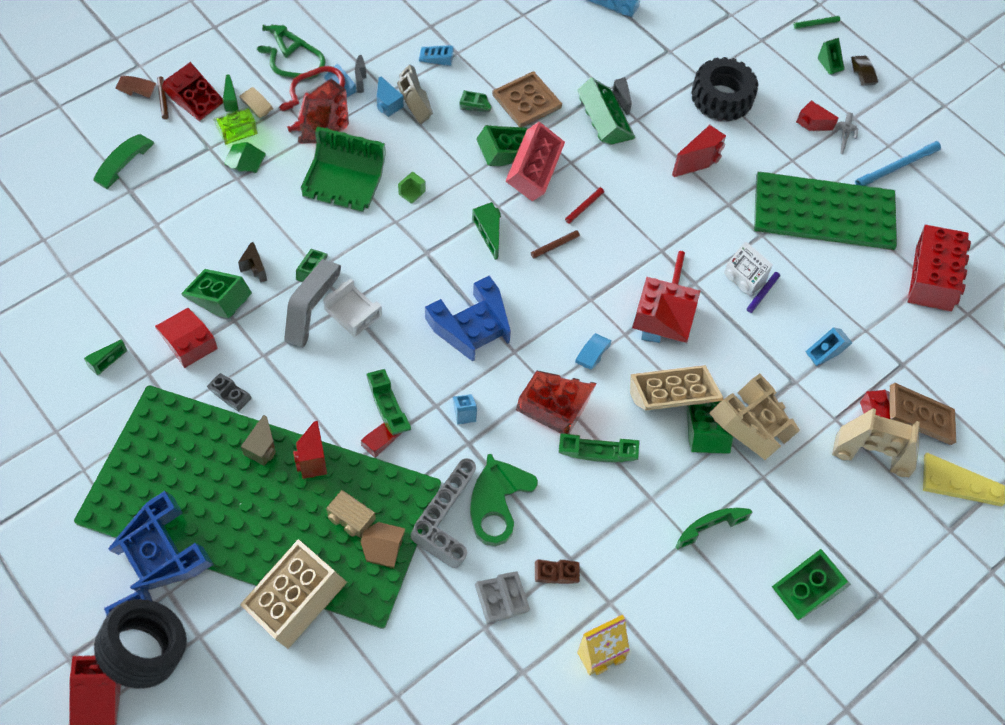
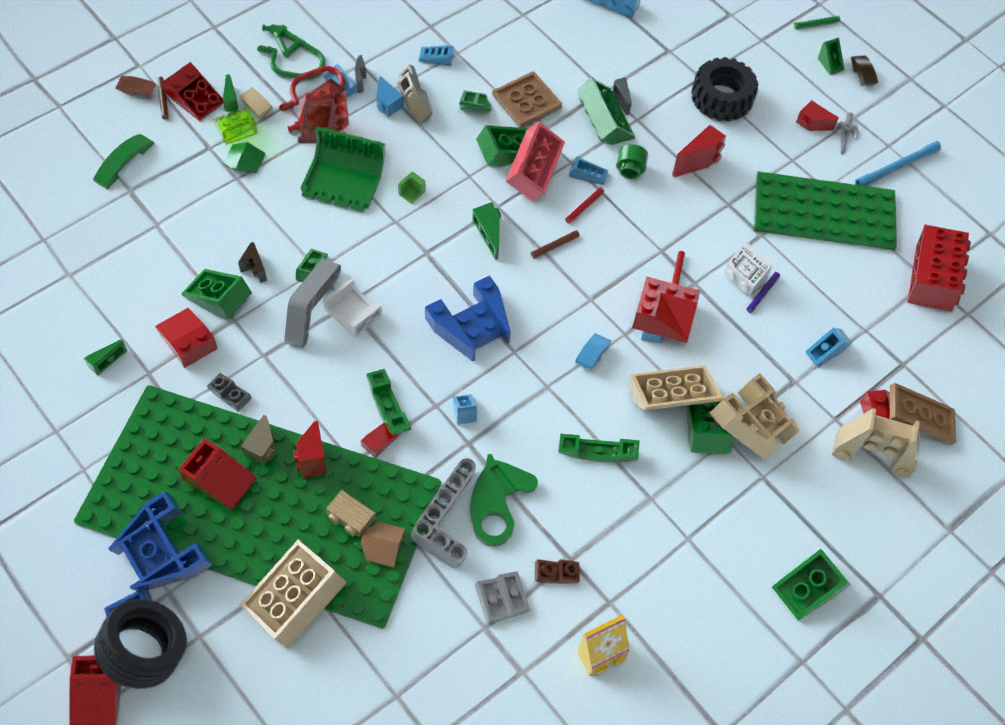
clear red wedge [516,370,597,434] -> none
green slope [675,508,753,550] -> none
light yellow wing [923,453,1005,507] -> none
none -> red slope [178,438,257,510]
none -> dark azure slope [569,157,608,185]
none -> green piece [616,144,648,179]

